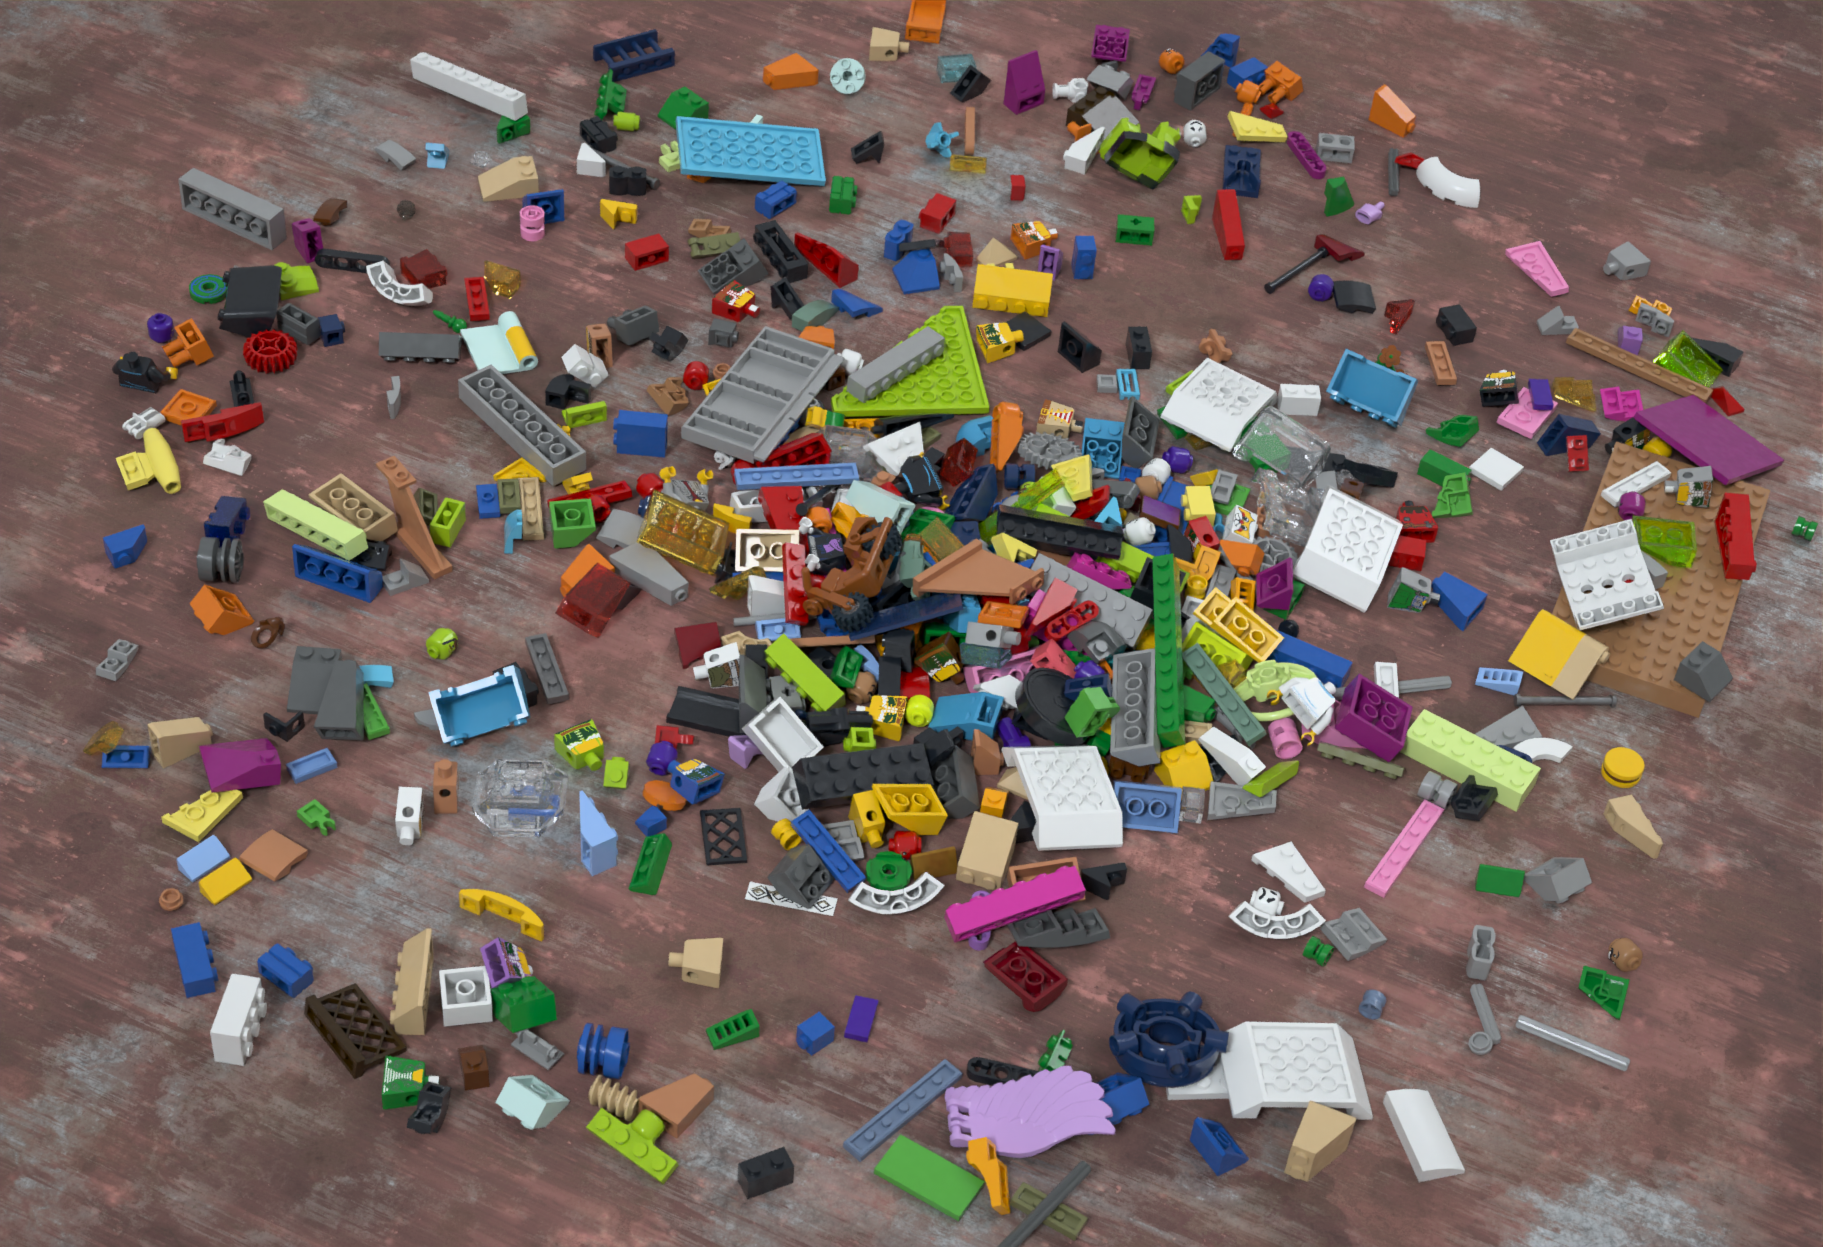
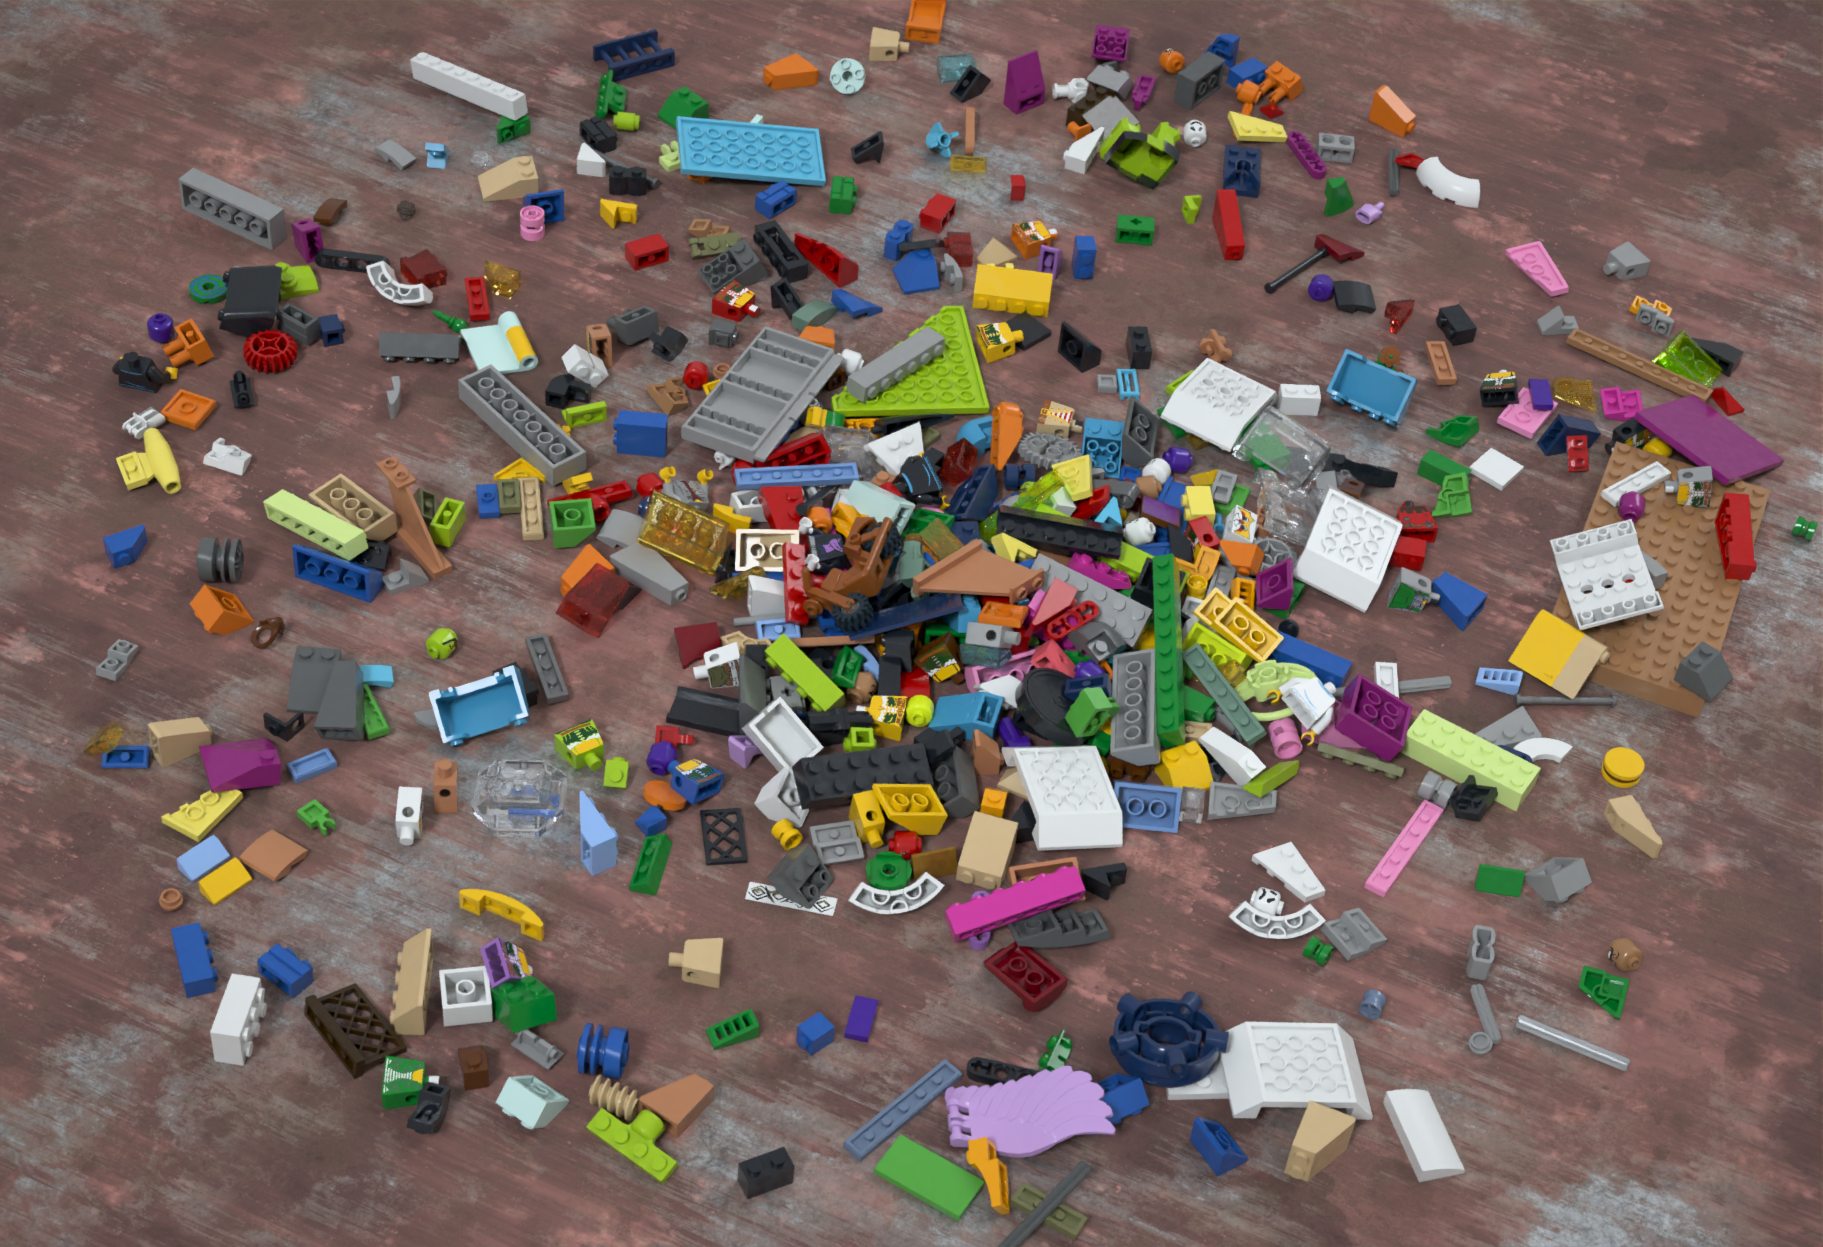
red slope [181,402,264,442] -> none
clear blue wedge [204,496,250,547] -> none
medium azure slope [504,510,522,554] -> none
blue plate [790,810,866,893] -> none
medium lavender slope [1618,326,1642,356] -> none
clear neon green slope [1632,515,1697,568] -> none

